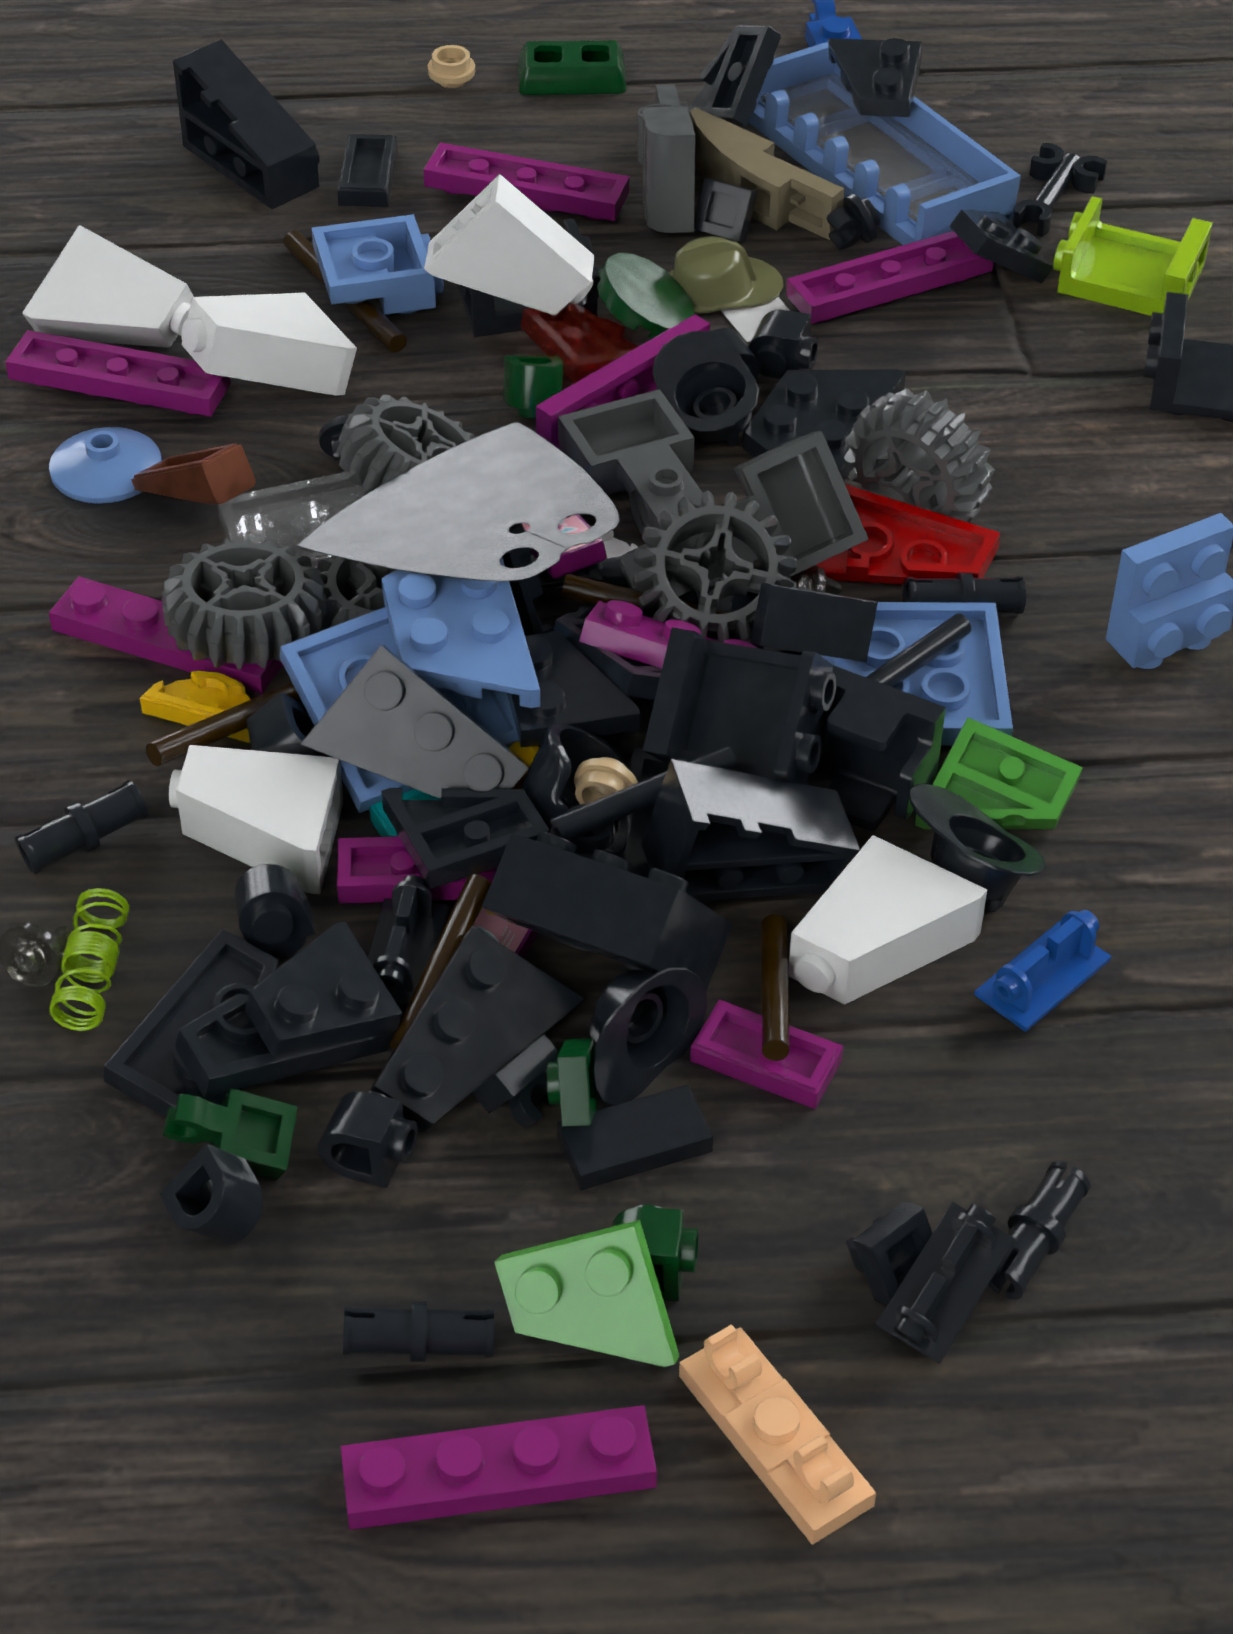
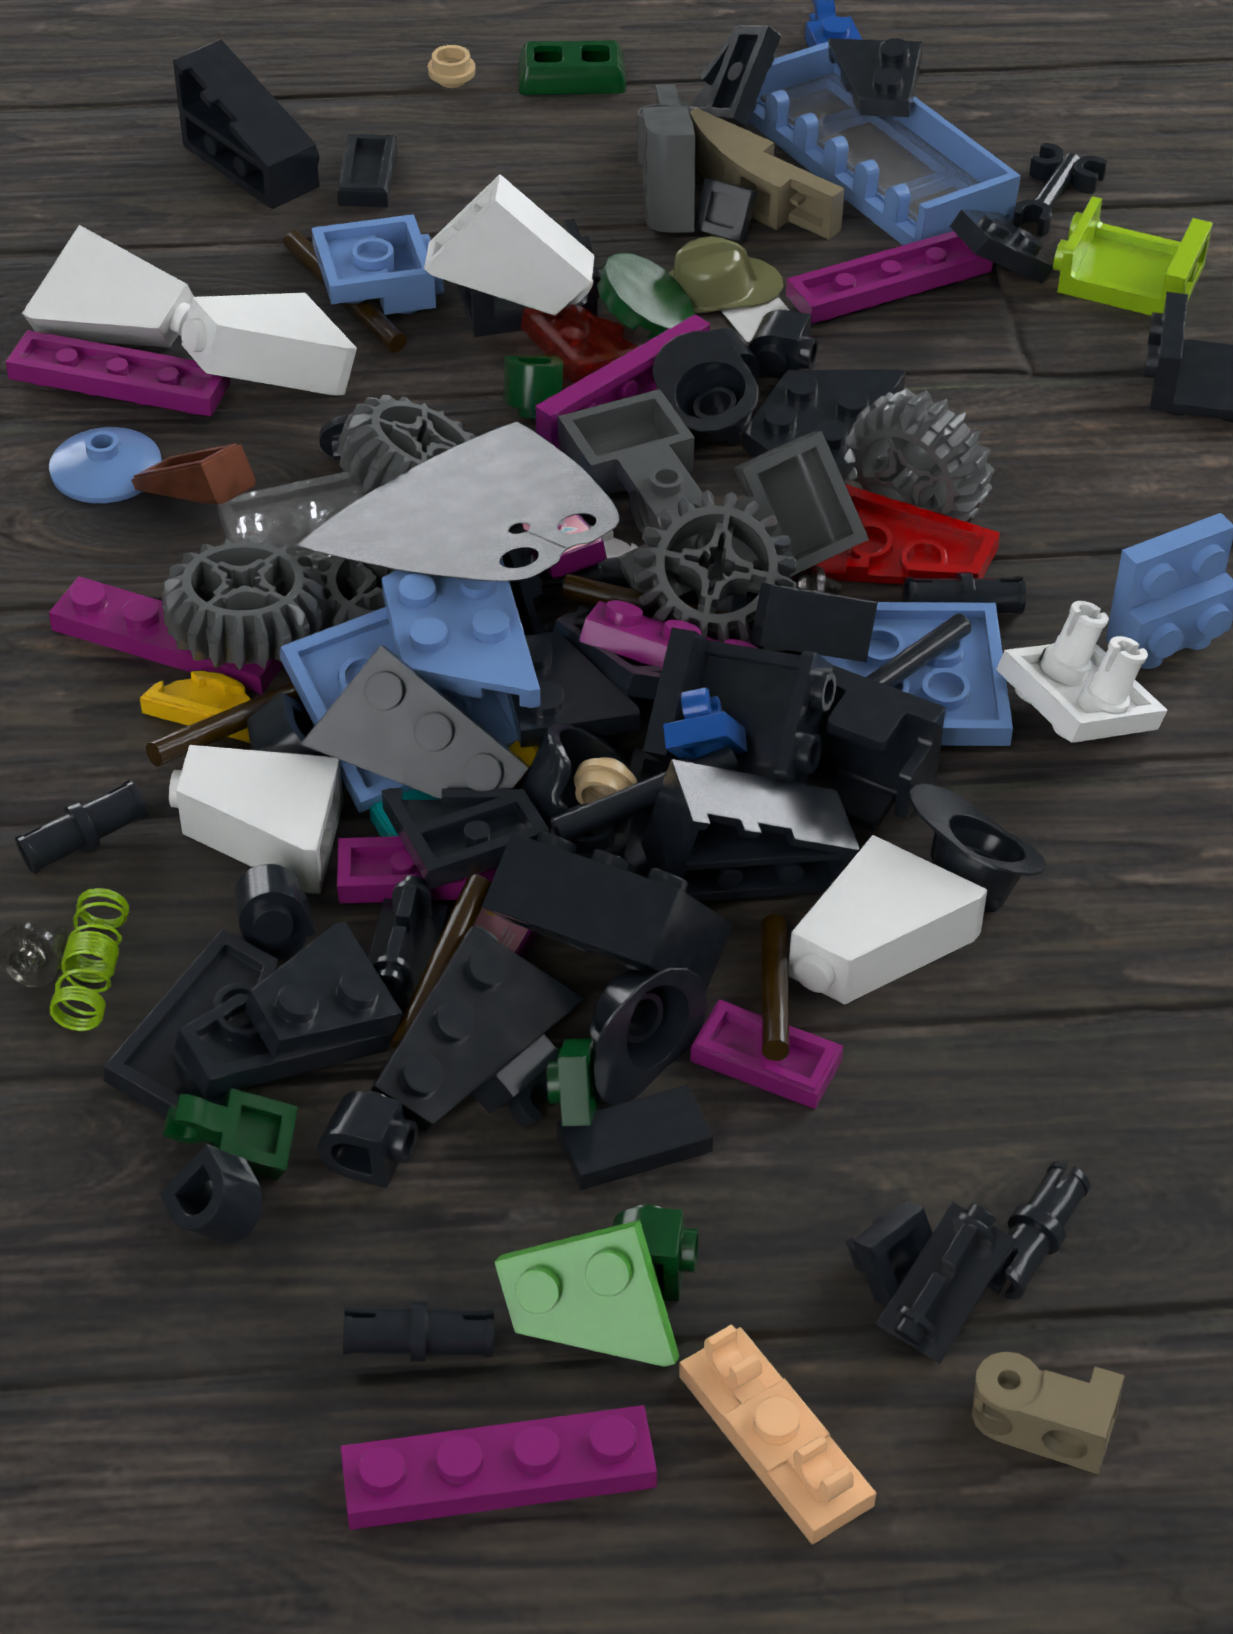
magenta plate [423,143,630,221] -> none
black plate [826,194,880,250] -> none
bright green wing [915,717,1083,829] -> none
blue hinge [974,910,1111,1032] -> none
none -> blue tile [663,687,748,762]
none -> dark tan leg [972,1352,1125,1475]
none -> white plate [996,601,1167,743]

